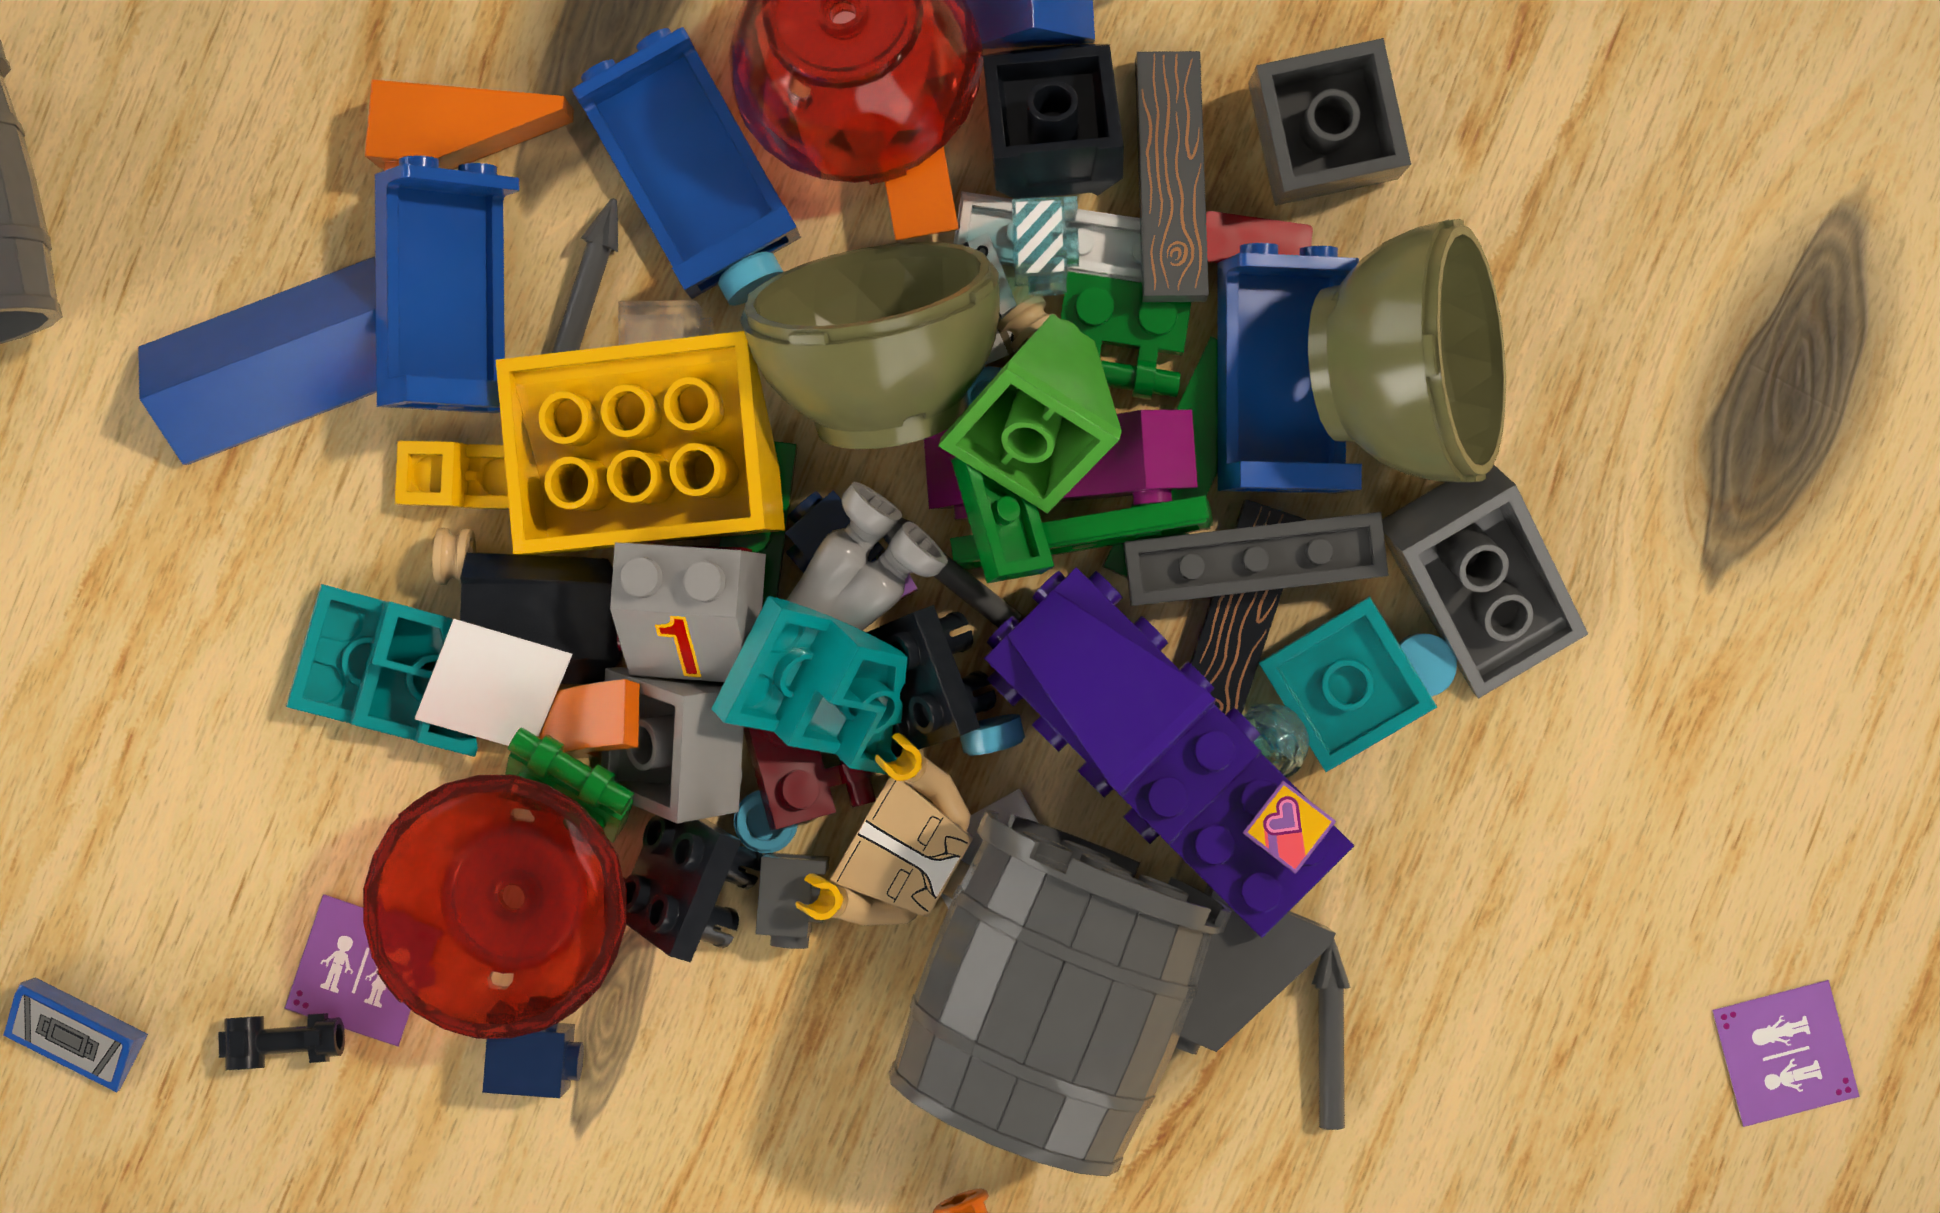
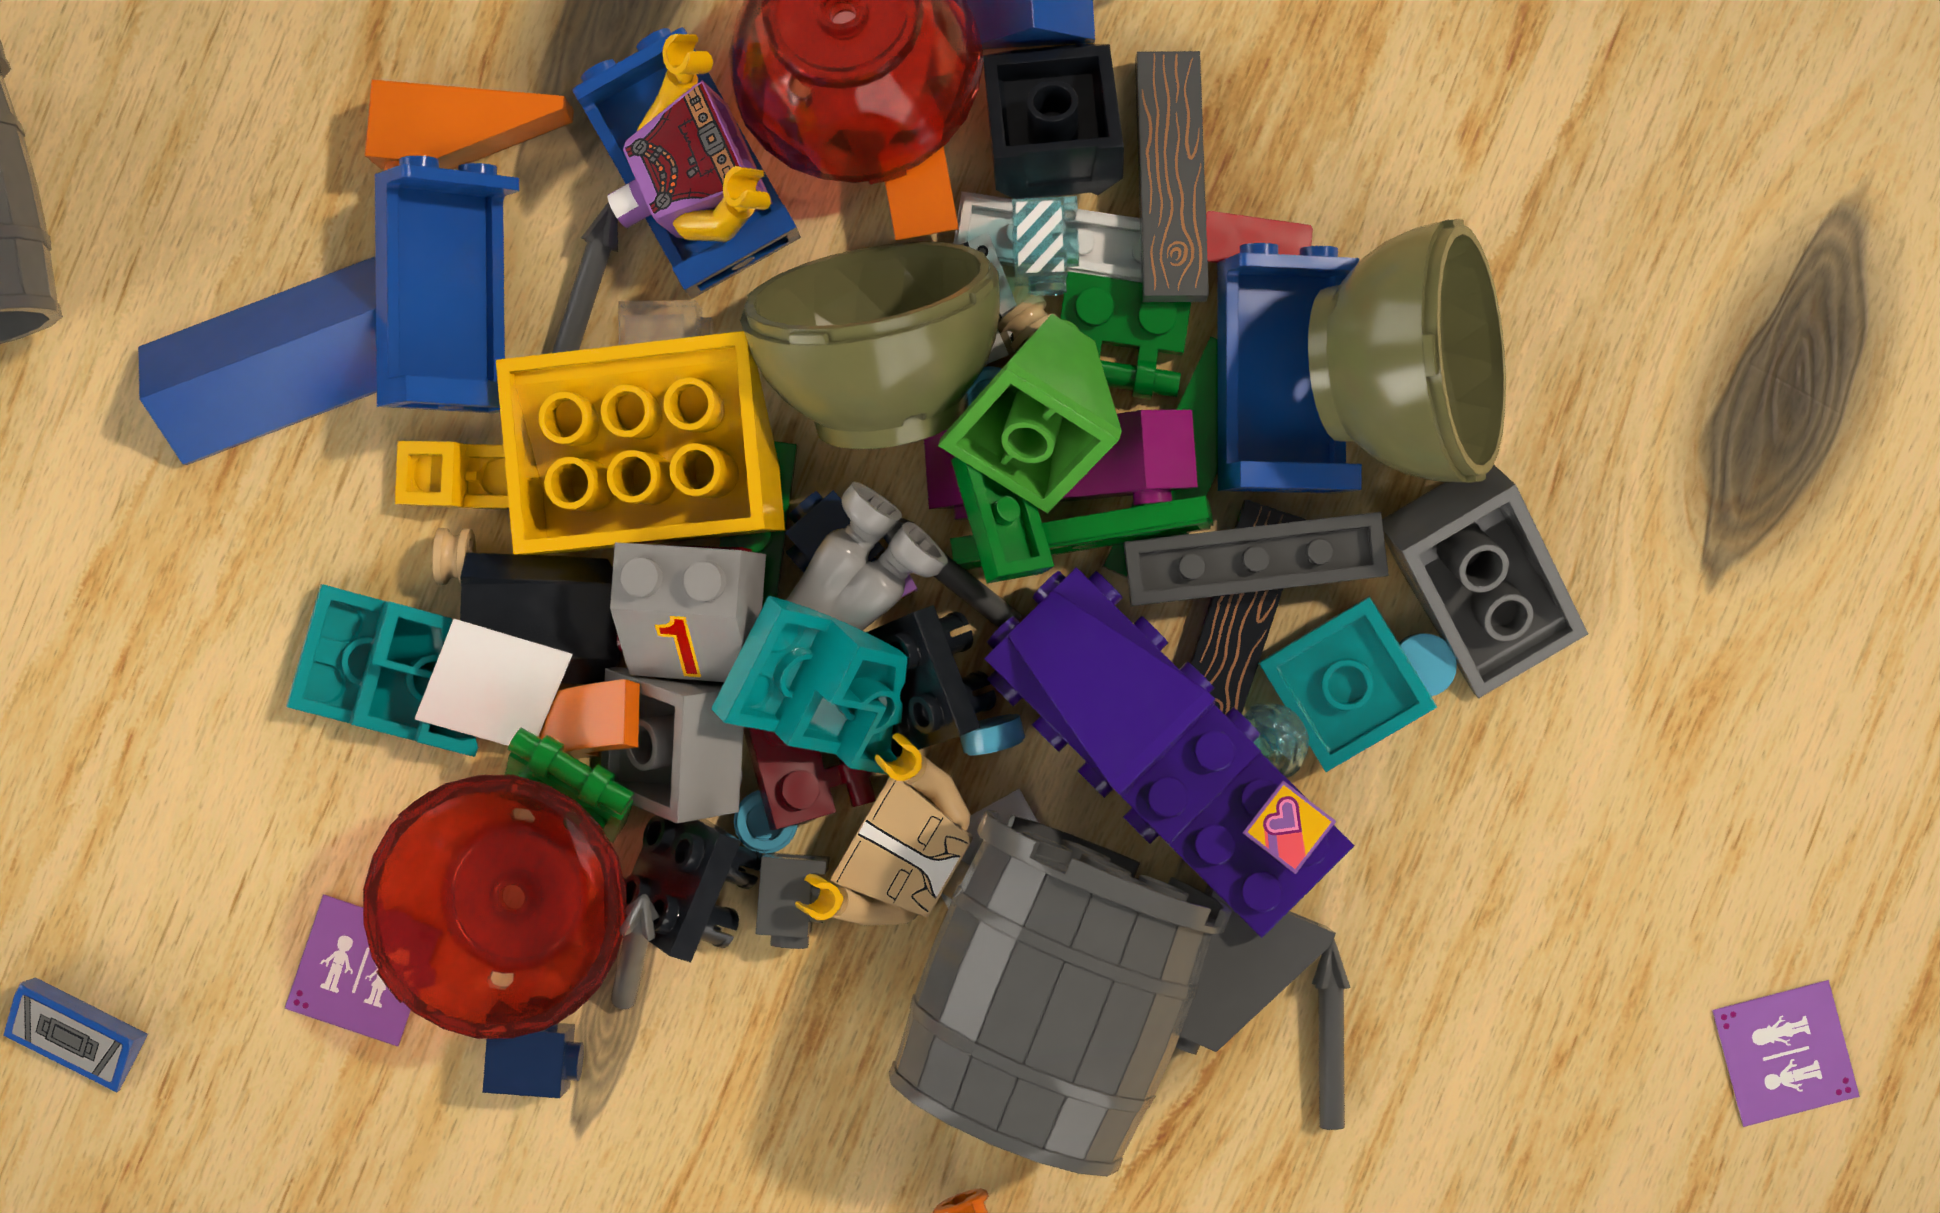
black bar [218,1013,345,1070] -> none
medium azure tile [718,252,784,306] -> none
dark grey brick [1248,38,1411,206] -> none
none -> torso [607,34,773,242]
none -> dark grey piece [611,894,659,1010]

